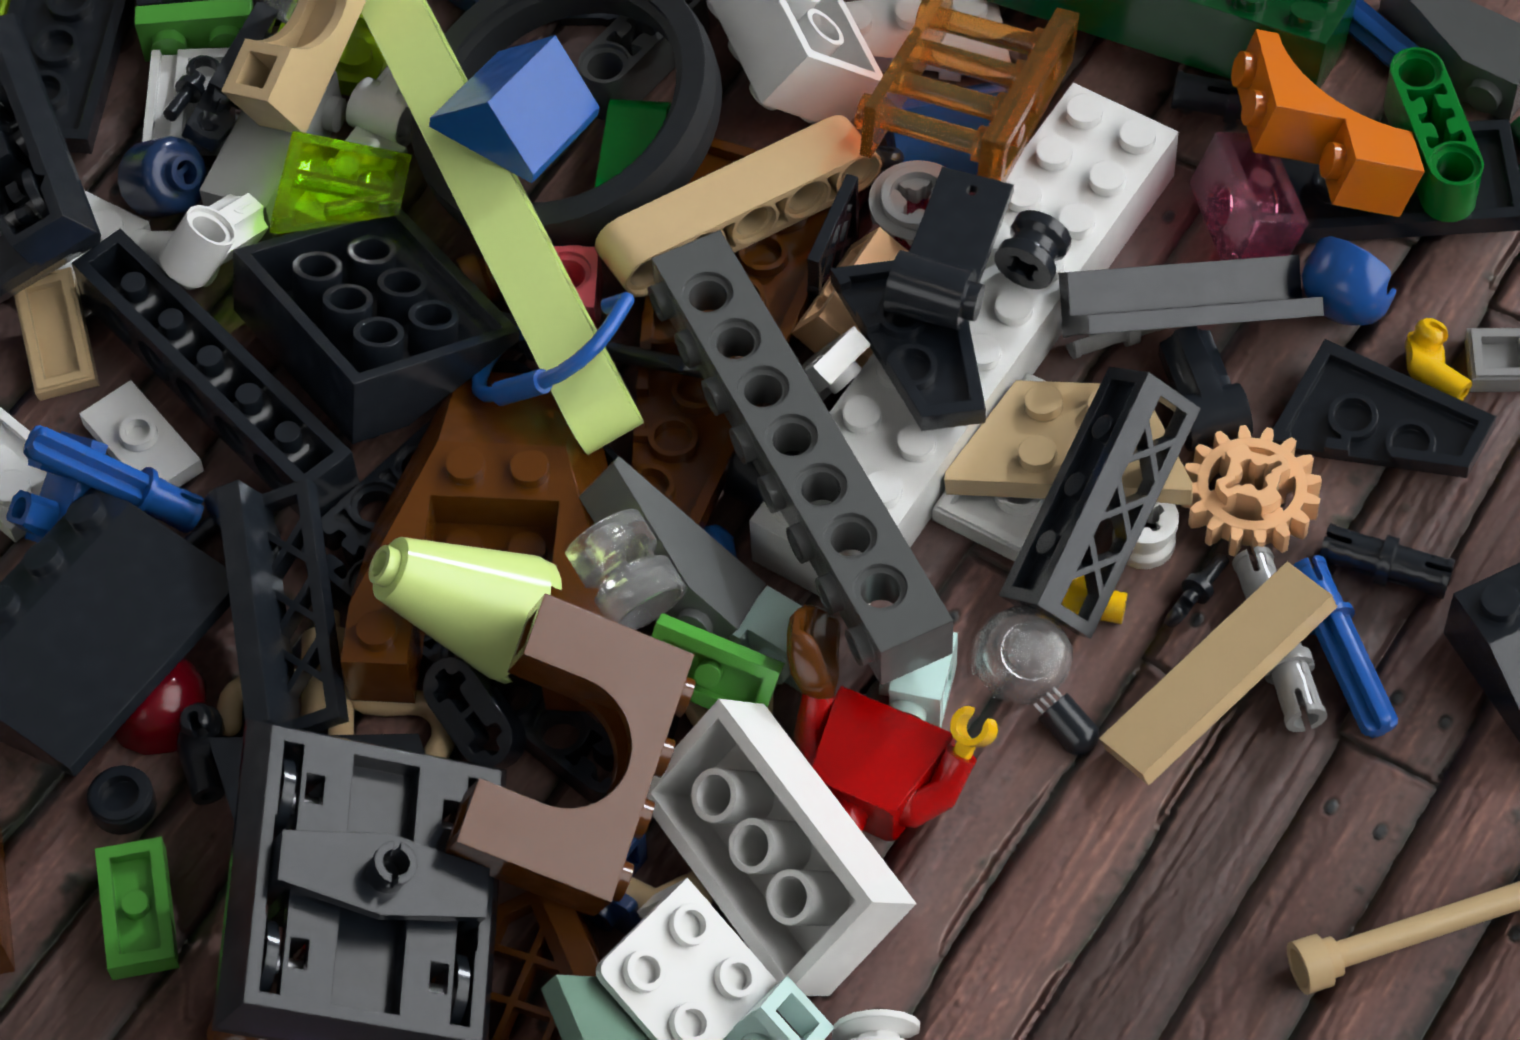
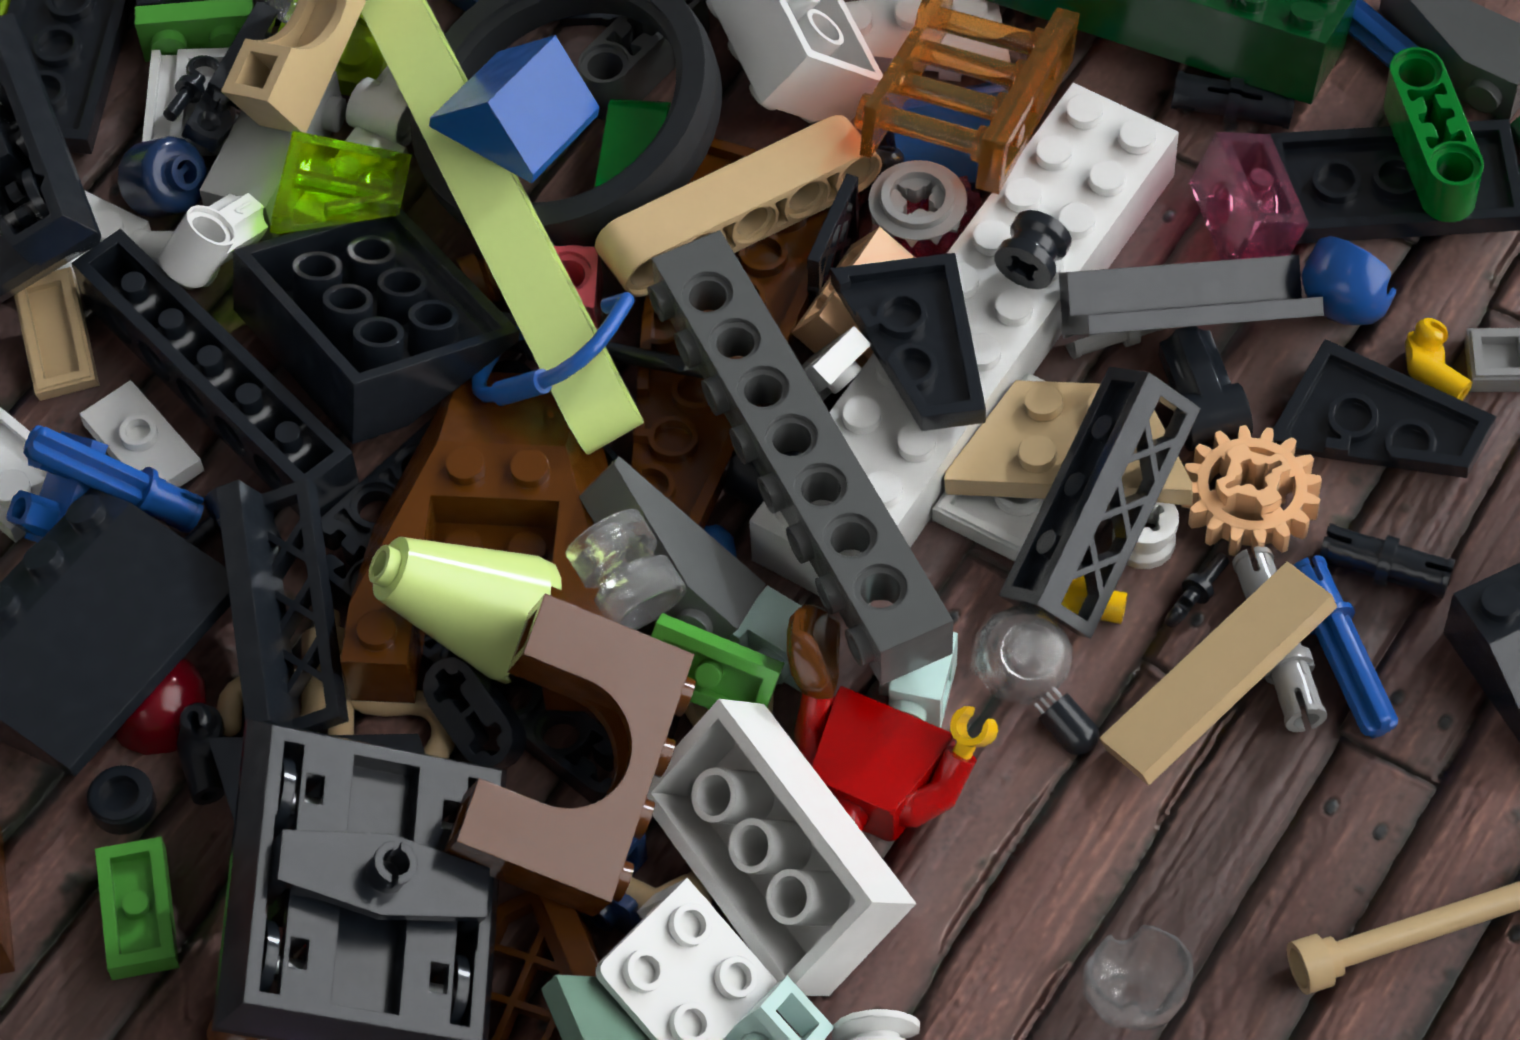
black door [884,167,1014,330] -> none
orange arch [1231,29,1425,217] -> none
none -> clear hair [1083,925,1193,1031]

